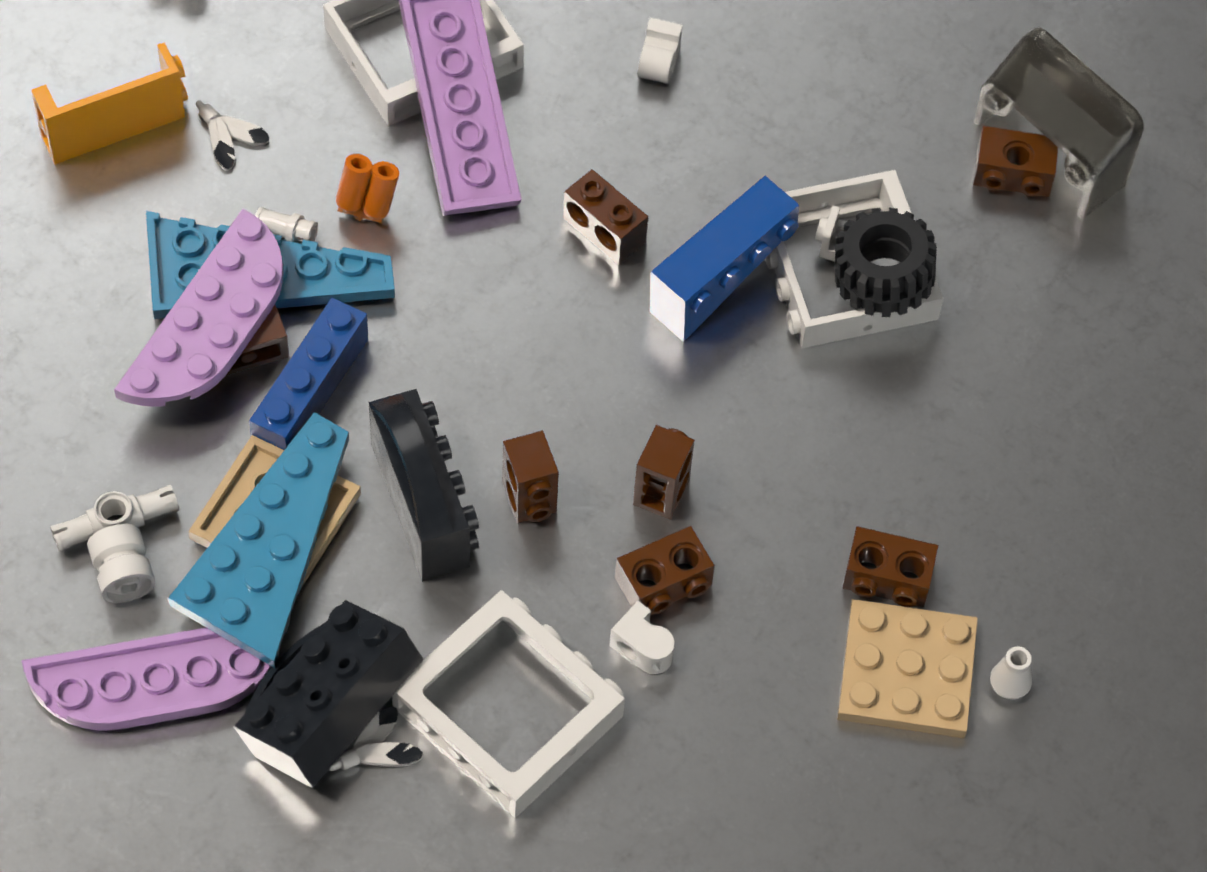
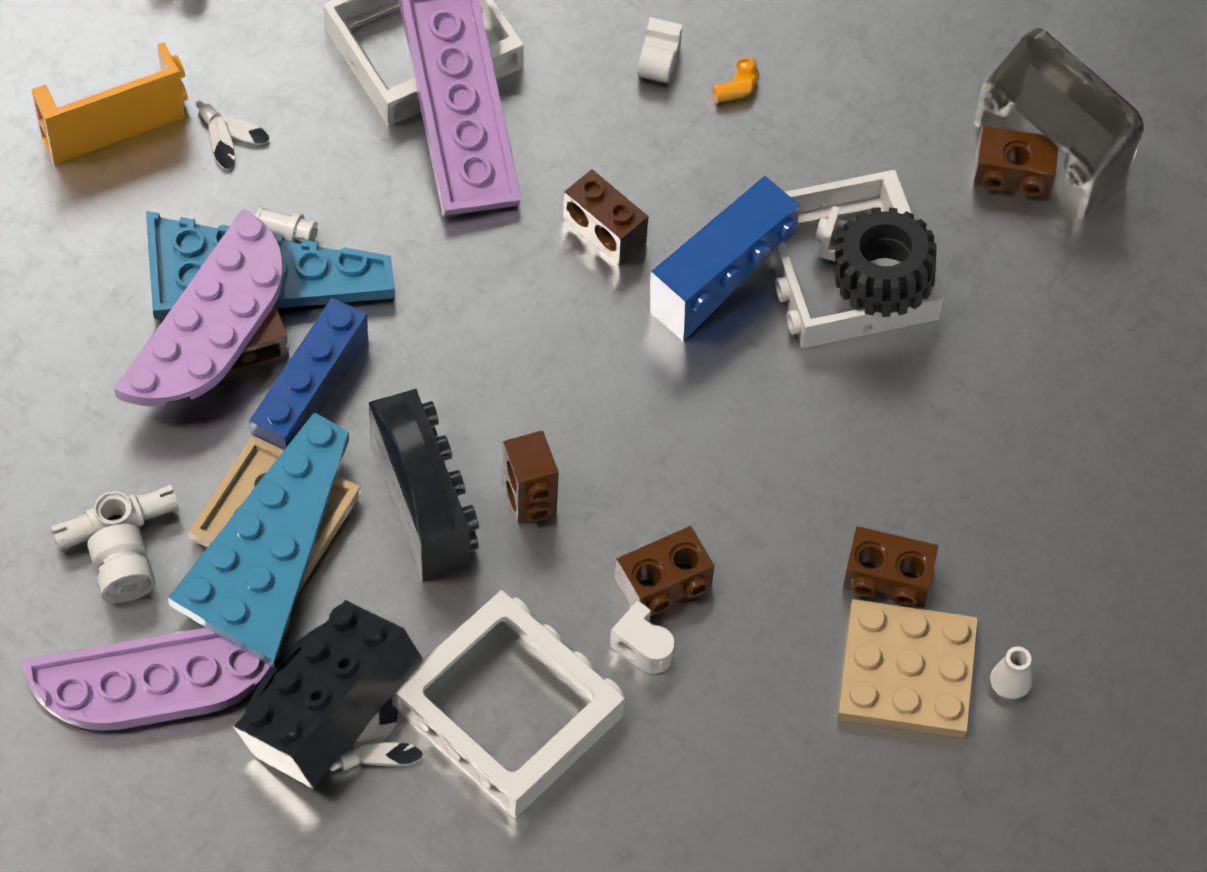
orange piece [336,154,399,223] -> none
reddish brown brick [633,425,695,520] -> none
none -> light orange arm [712,57,760,104]

